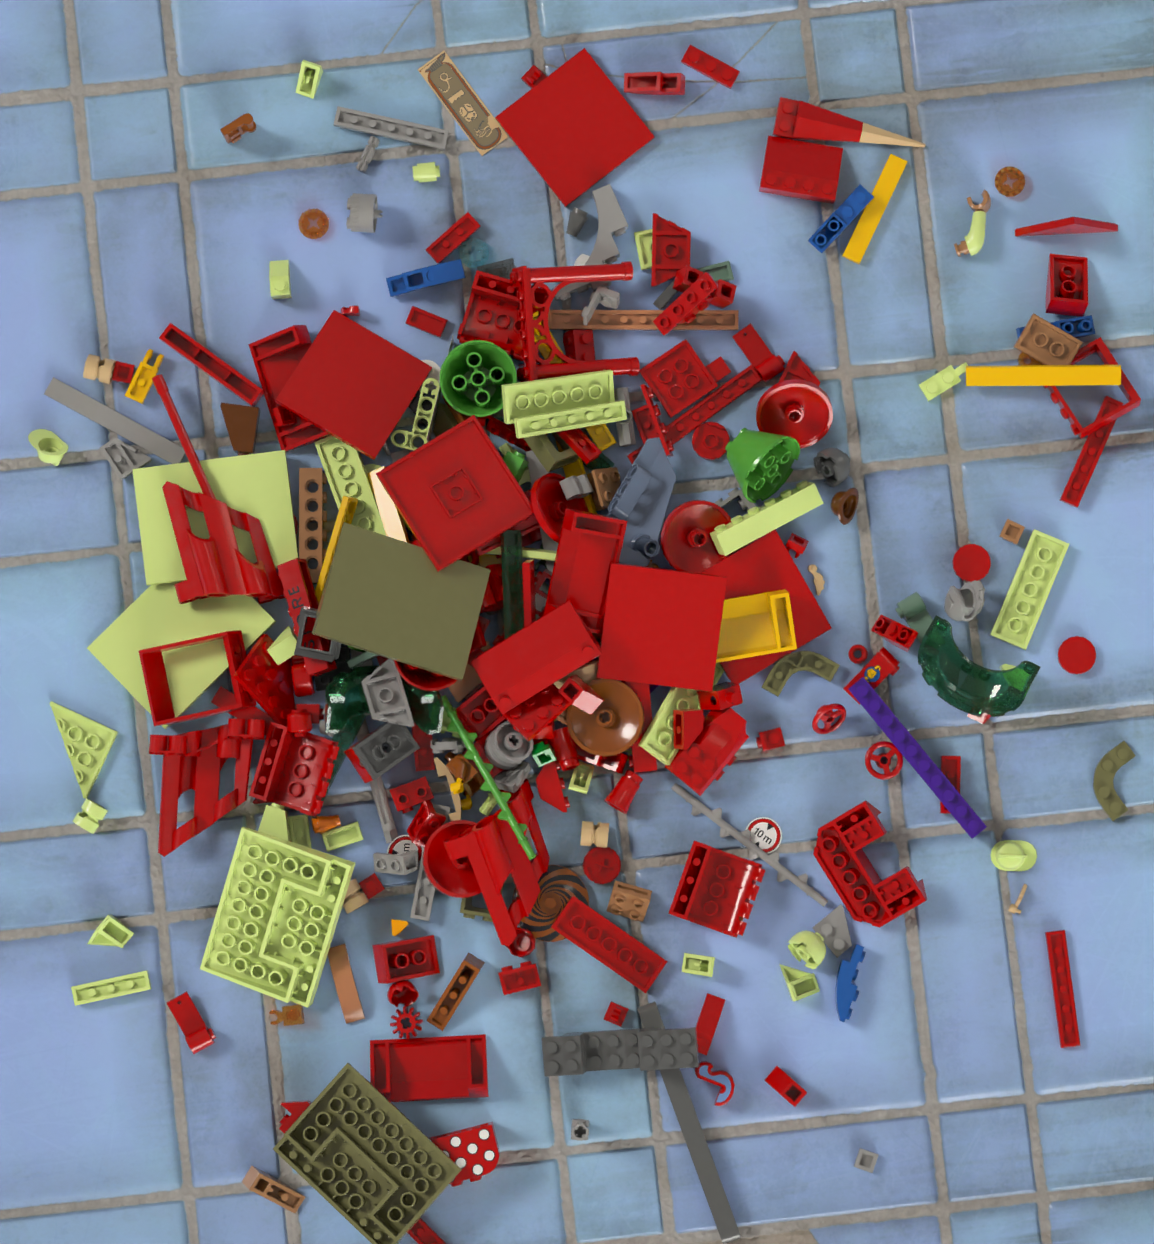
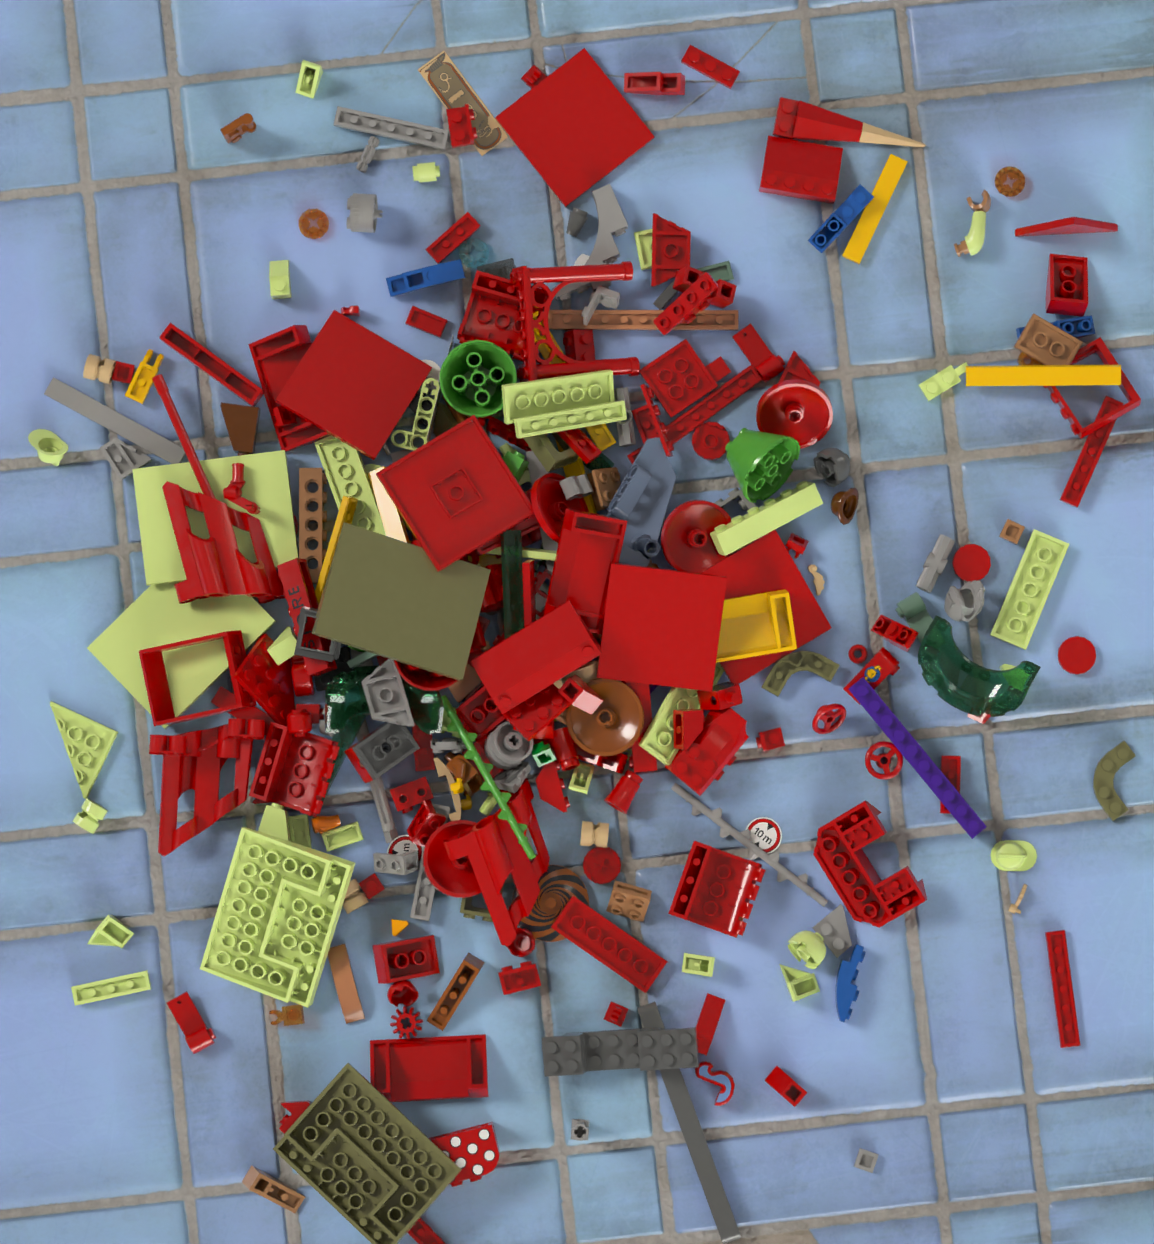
none -> red pin [223,463,260,515]
none -> red bracket [446,104,477,148]
none -> light grey piece [916,534,955,593]

